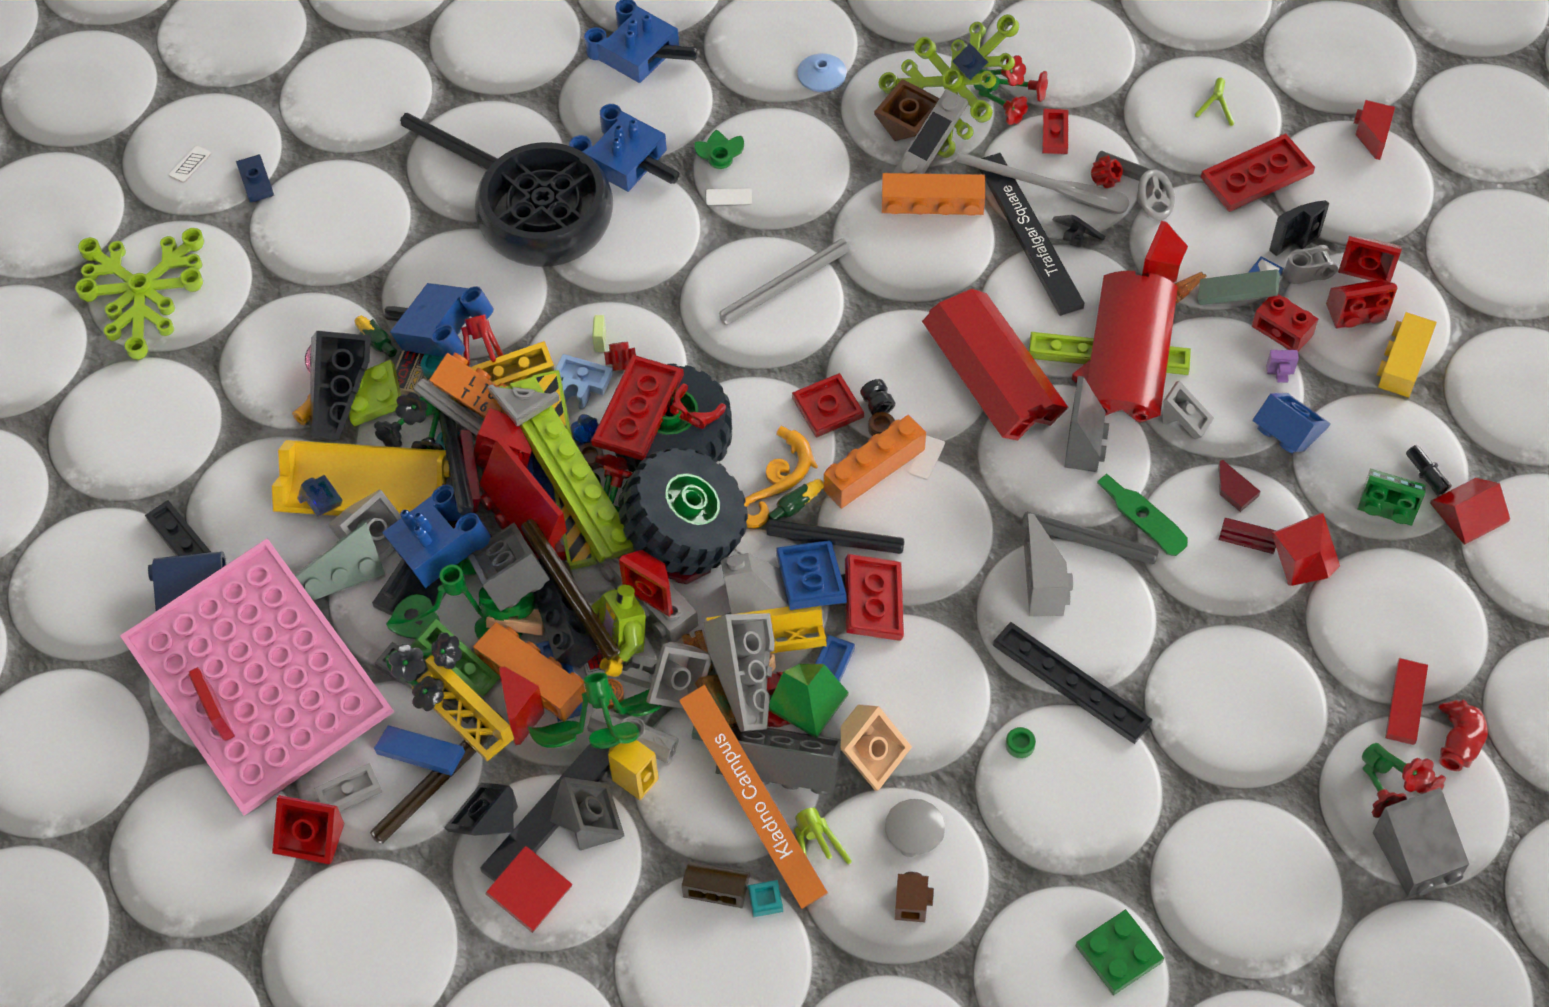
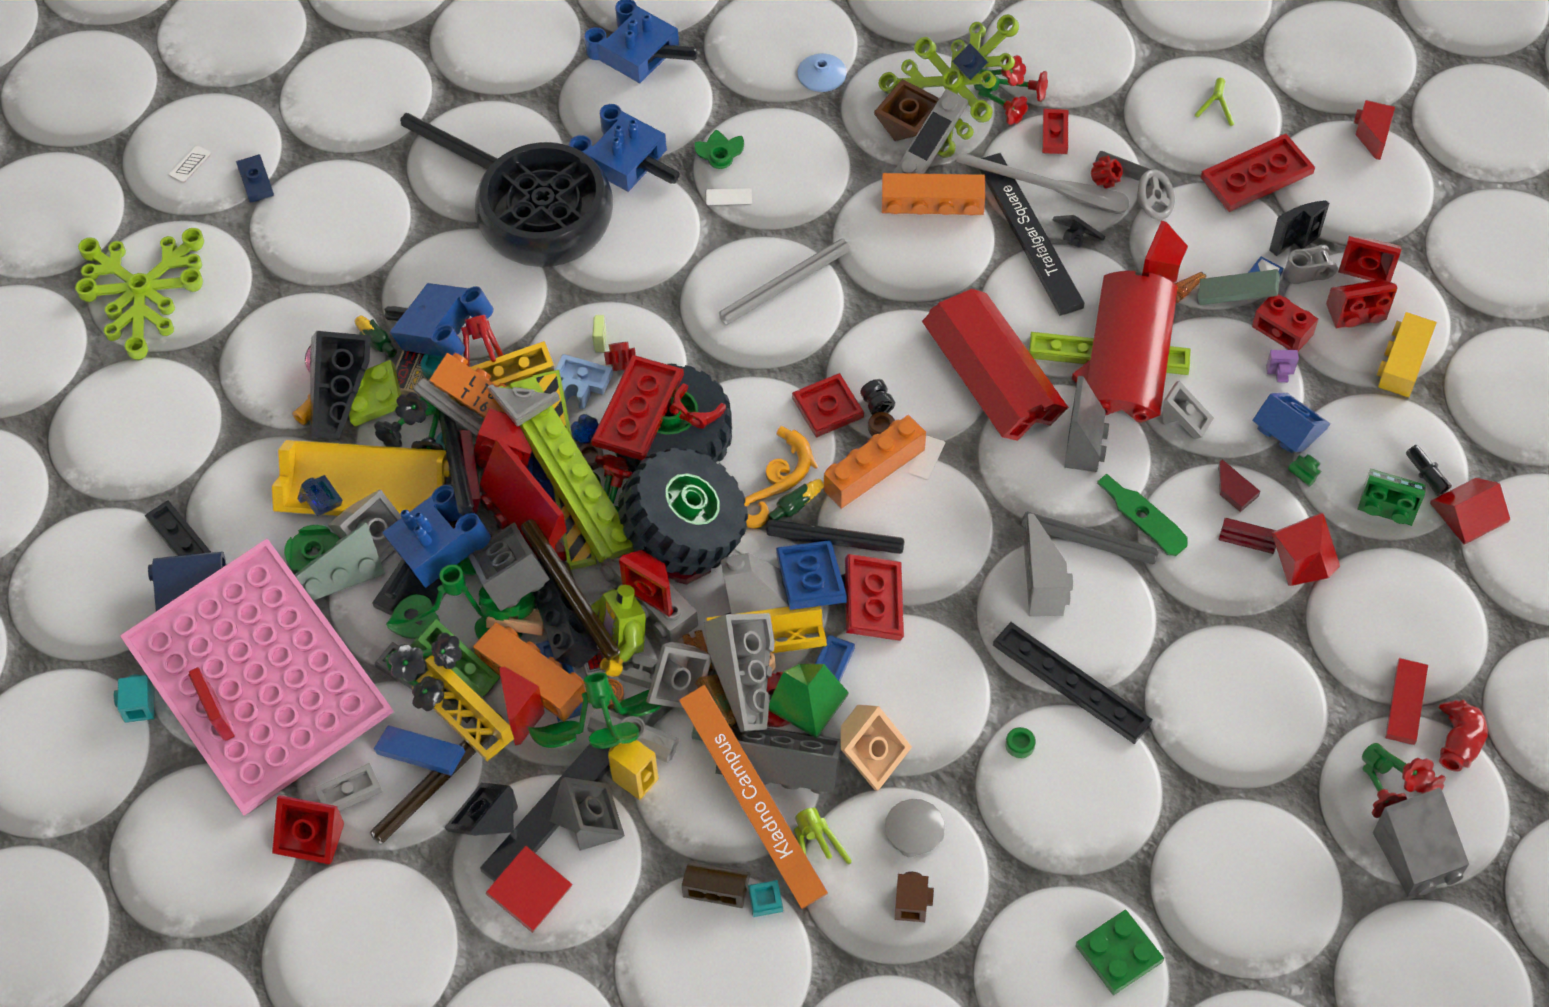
none -> teal brick [113,674,155,723]
none -> green plate [284,525,339,575]
none -> green plate [1288,454,1322,487]

